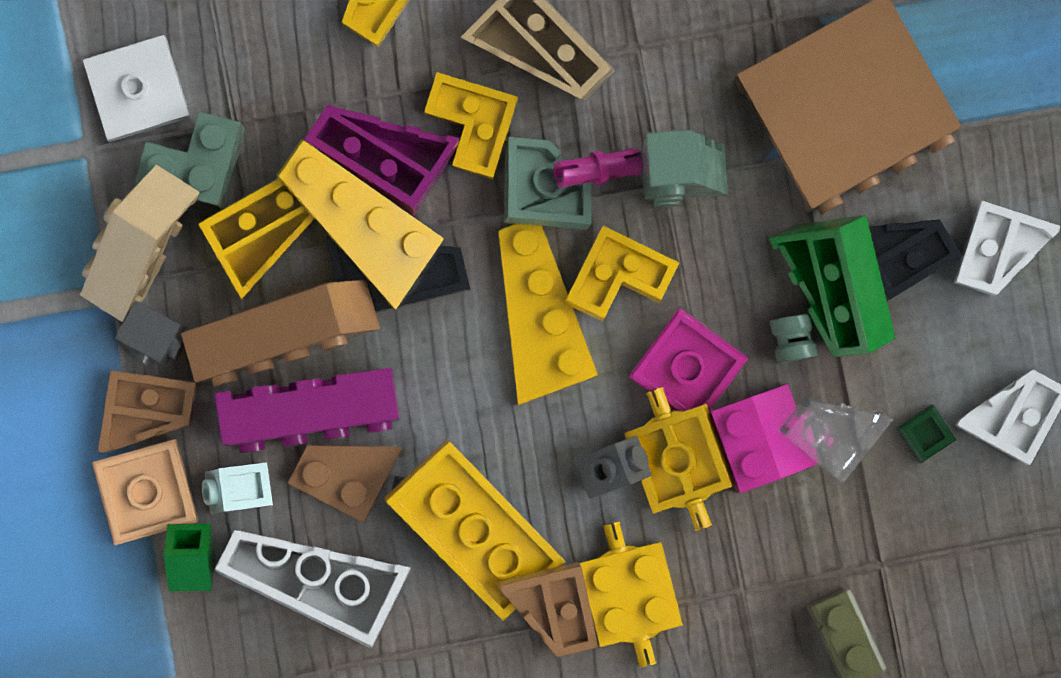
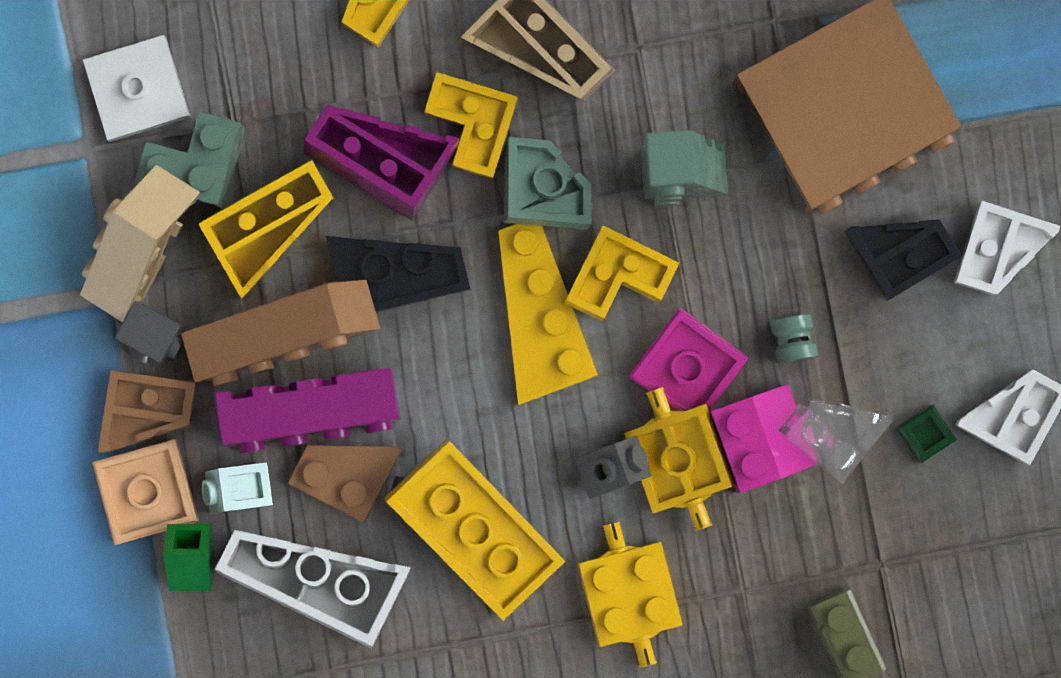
yellow wing [276,140,444,310] -> none
medium nougat wing [498,562,599,657] -> none
dark pink pin [553,148,643,189] -> none
green wedge [768,215,896,357] -> none

